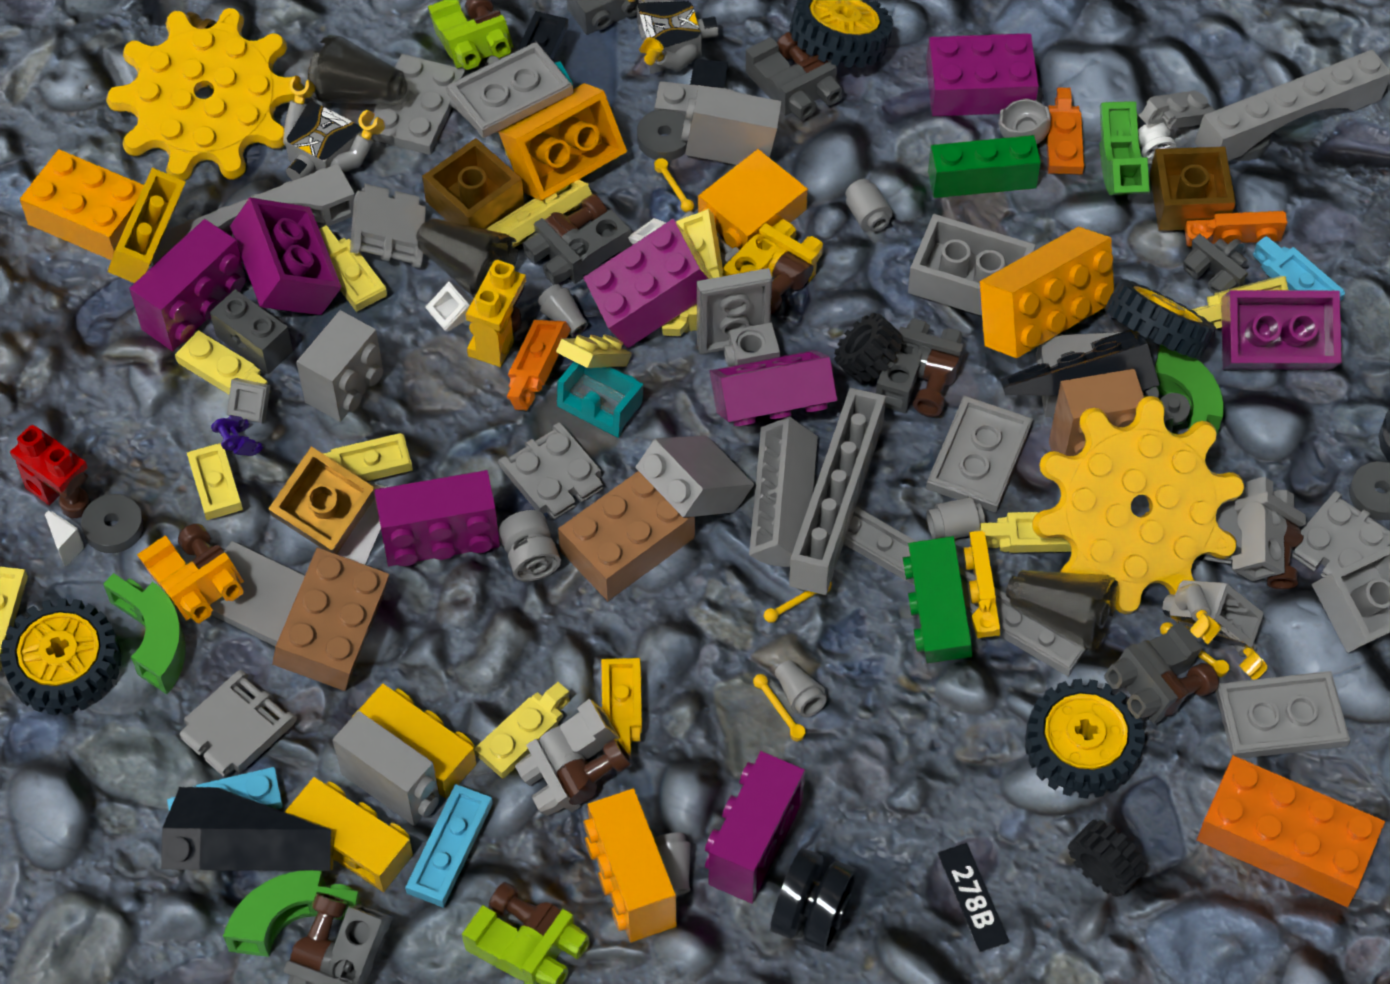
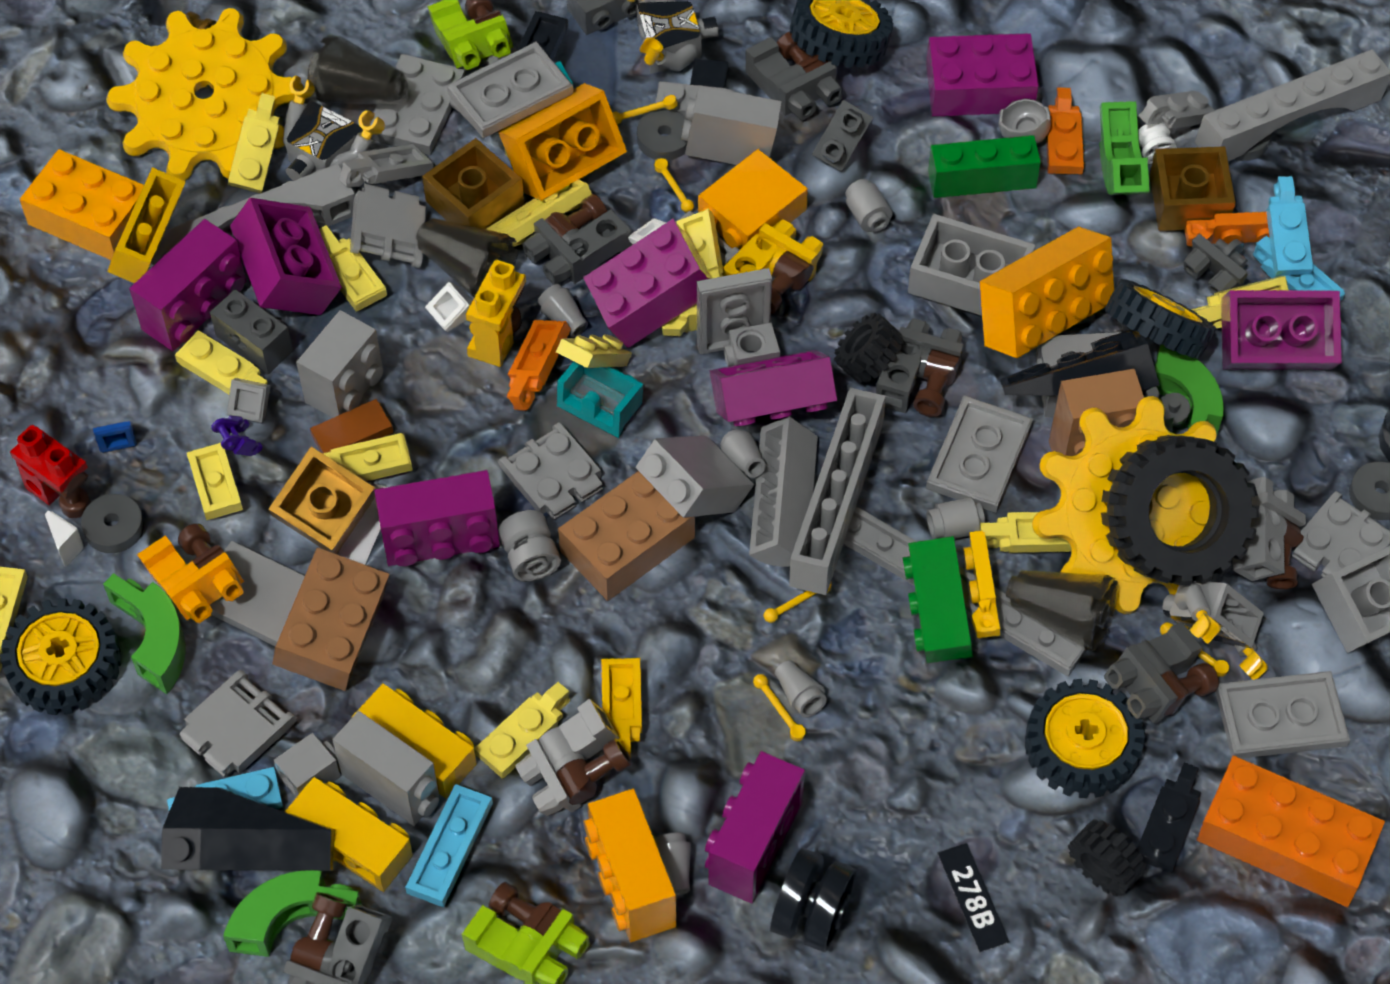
none -> blue slope [93,421,137,453]
none -> light yellow hinge [228,93,279,193]
none -> light grey brick [274,732,340,798]
none -> dark orange tile [310,399,393,454]
none -> light grey hinge [339,144,434,187]
none -> yellow hinge [612,95,678,125]
none -> light grey cone [720,430,766,478]
none -> dark grey hips [812,100,874,172]
none -> black tyre [1101,435,1259,585]
none -> black hinge [1136,762,1201,873]
none -> medium azure hinge [1266,176,1313,275]

